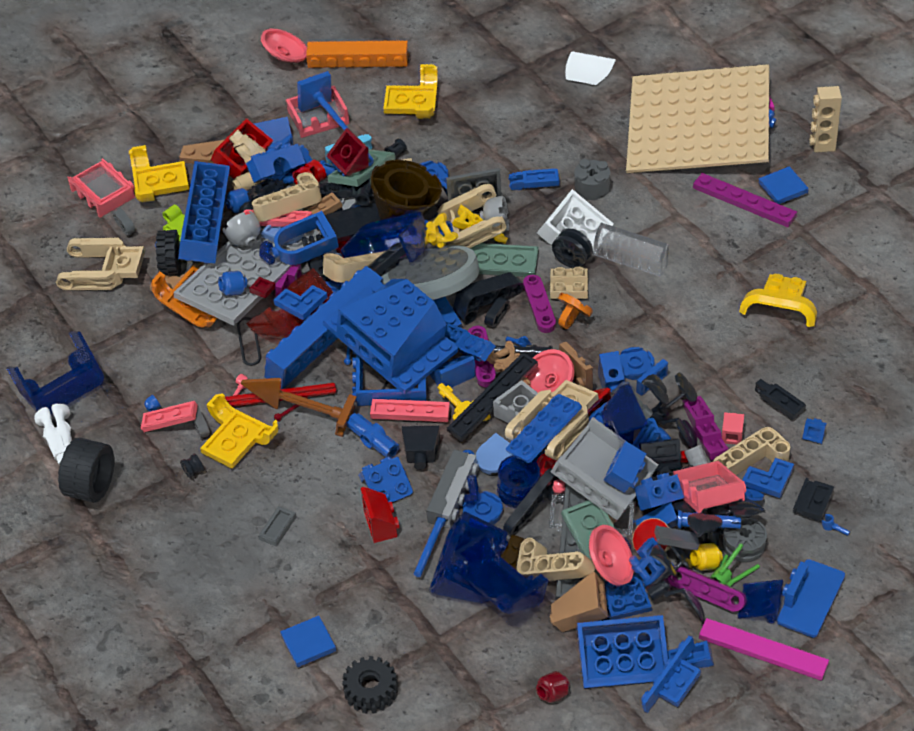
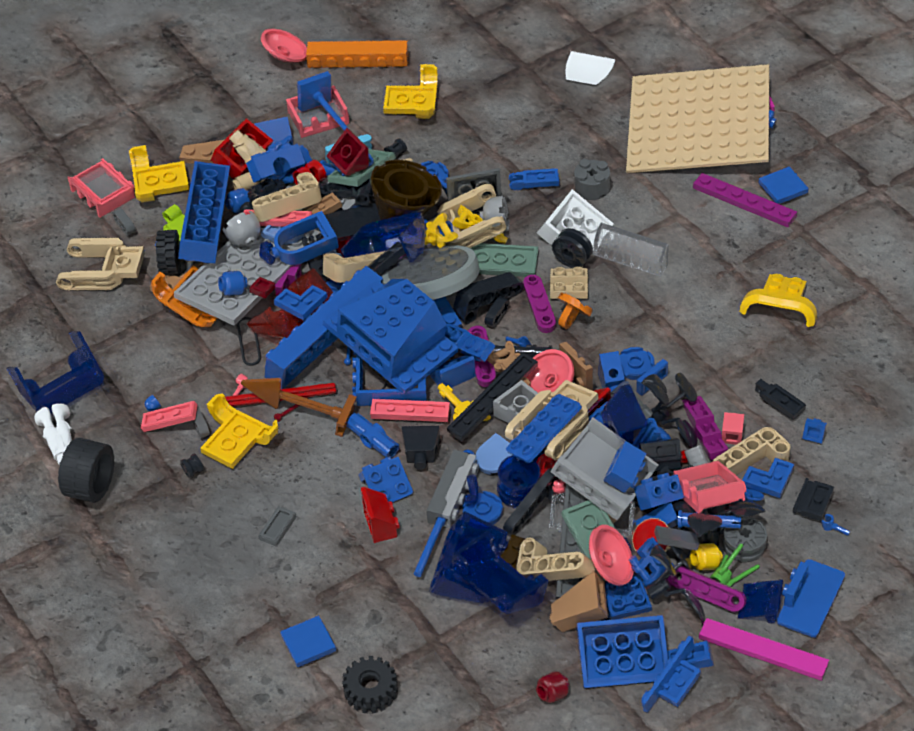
tan brick [809,86,842,152] -> none

